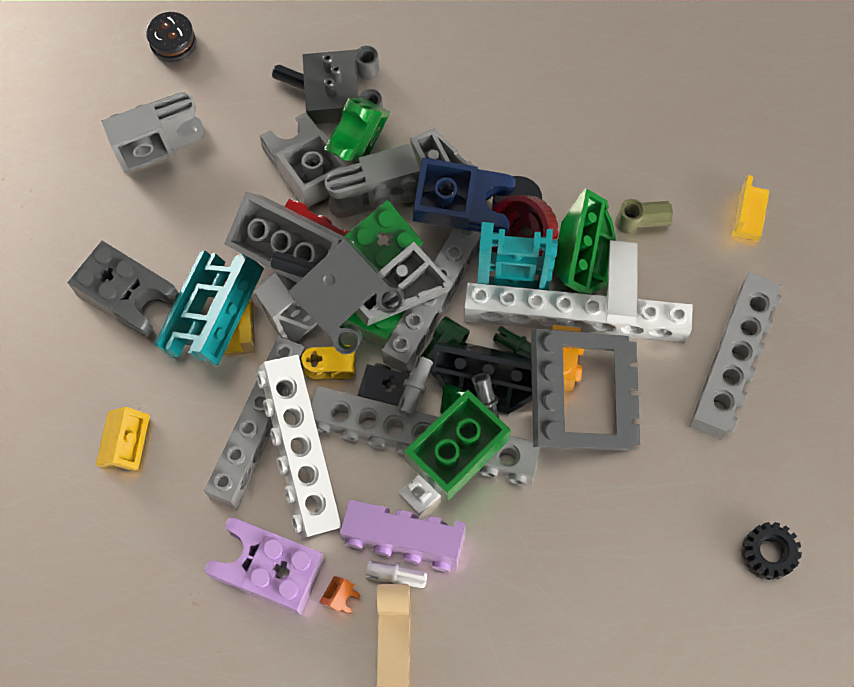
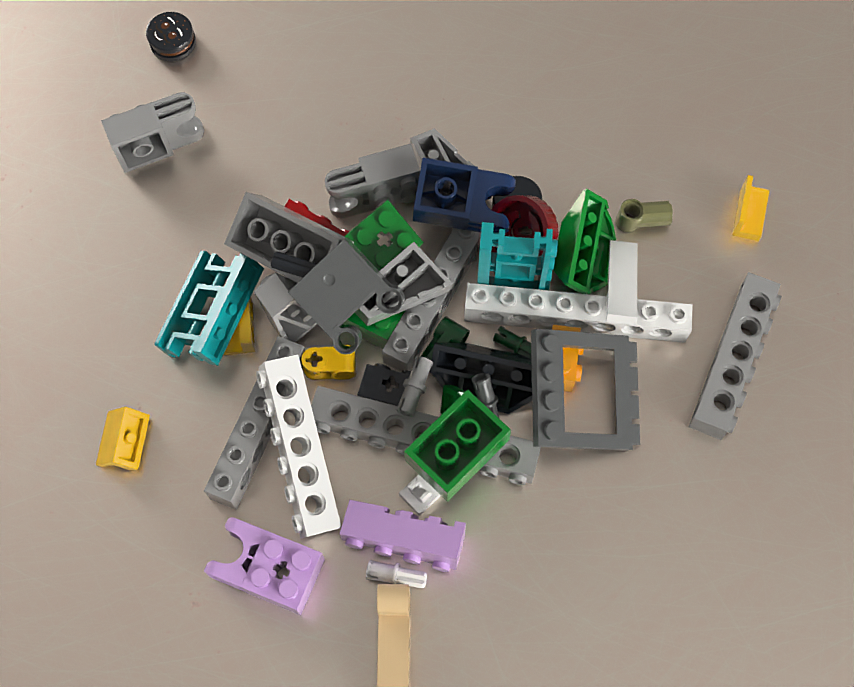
dark grey brick [67,240,179,337] -> none
light grey brick [260,113,348,208] -> none
dark grey piece [272,46,383,124] -> none
orange tile [319,576,360,613] -> none
green brick [324,97,391,162] -> none
black tyre [741,522,802,580] -> none

